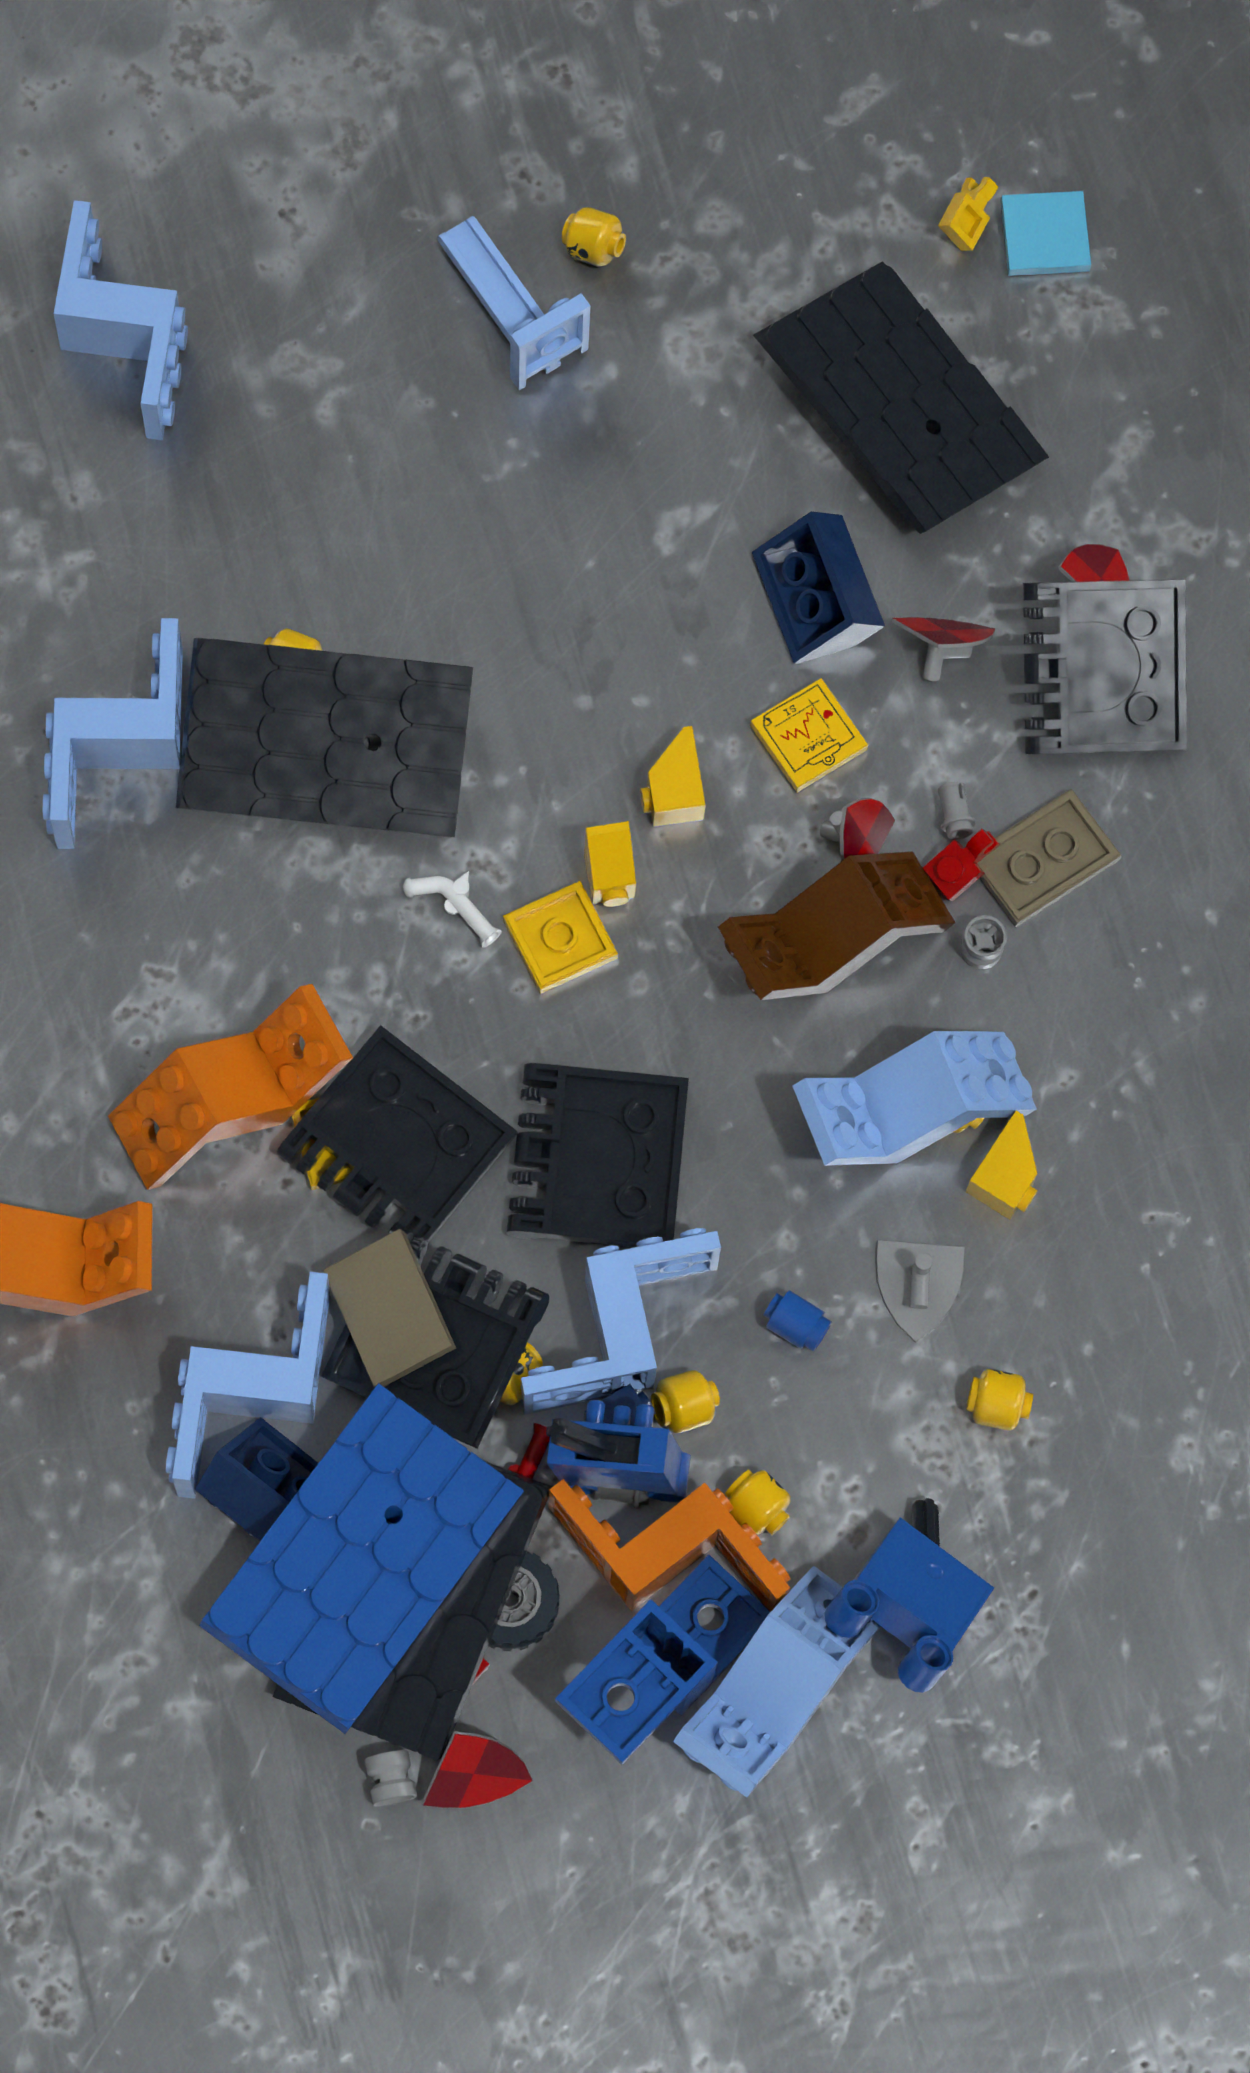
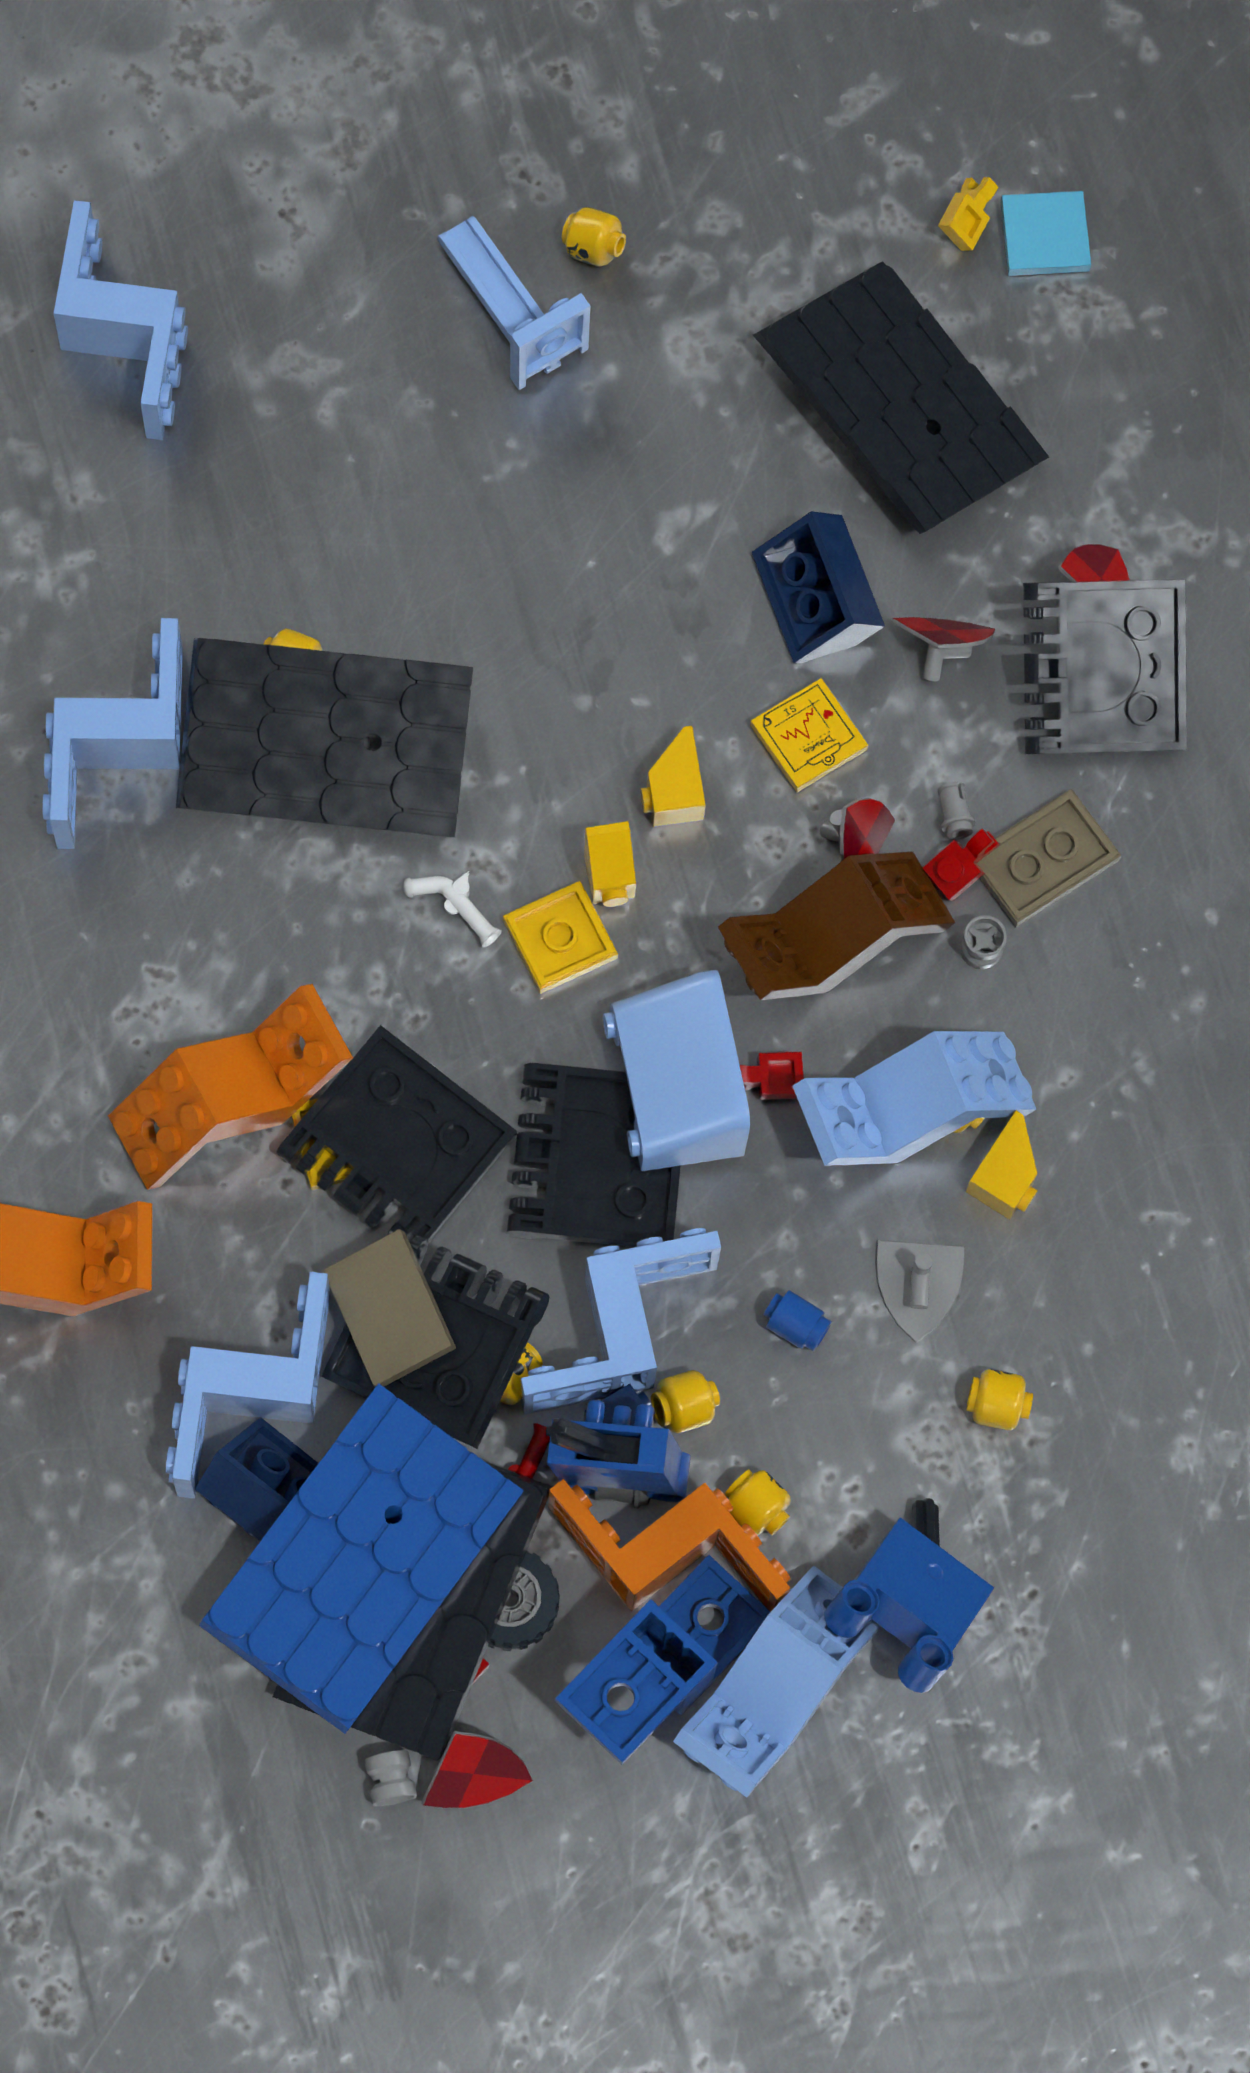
none -> light blue windscreen [603,970,750,1171]
none -> red plate [740,1052,804,1100]

